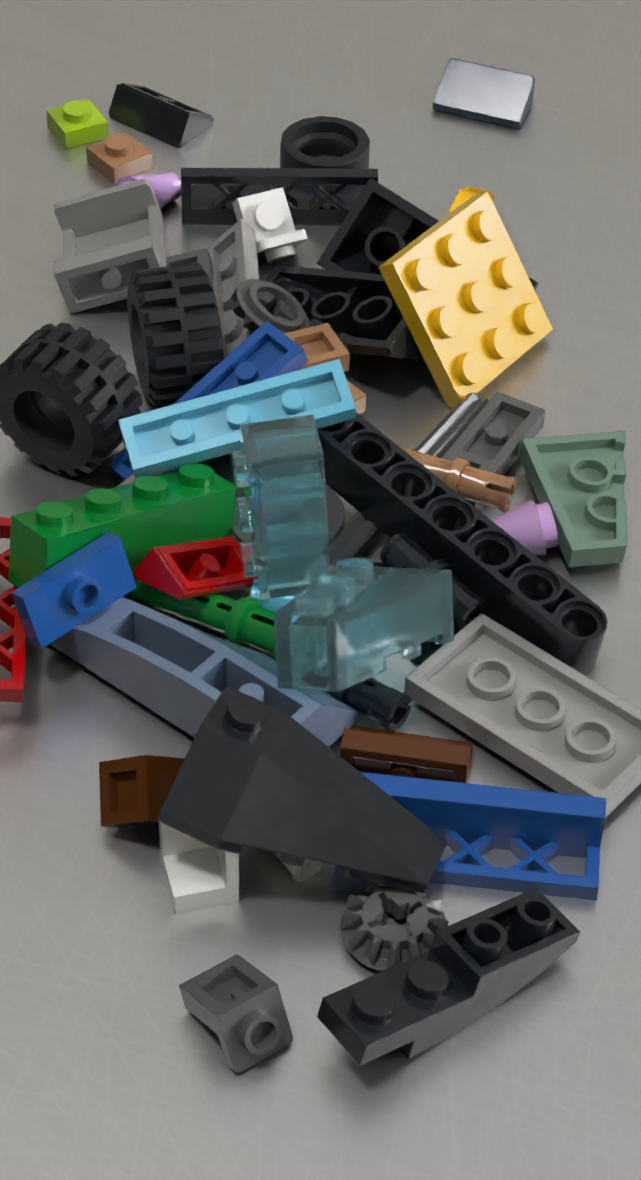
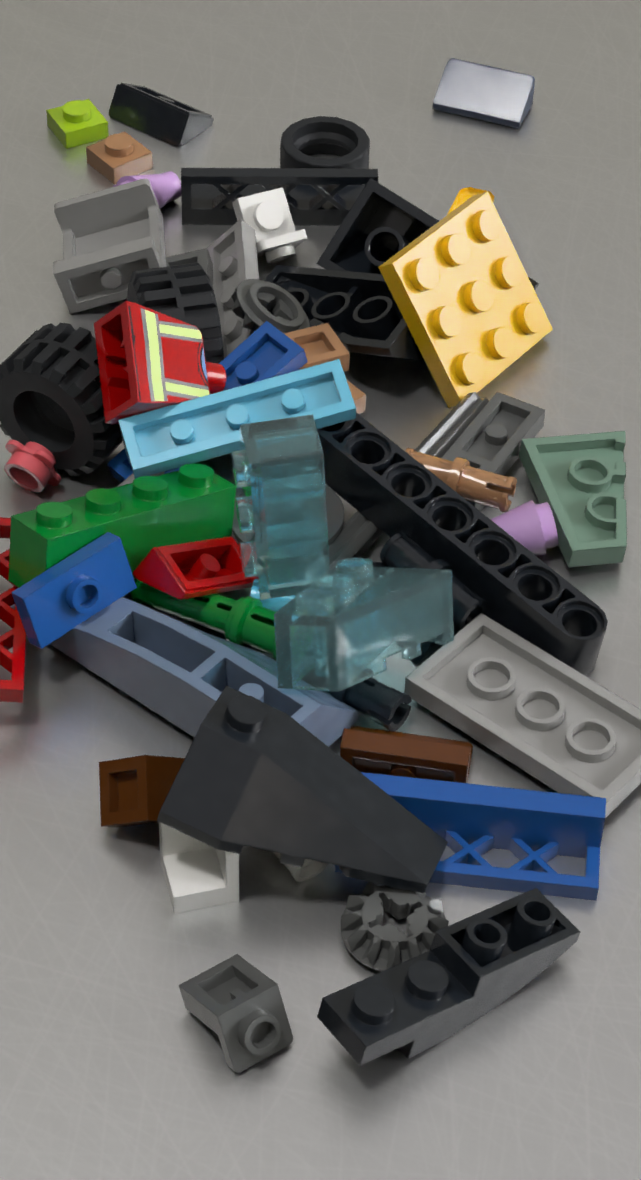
none -> coral plate [4,440,62,492]
none -> red torso [94,301,226,424]

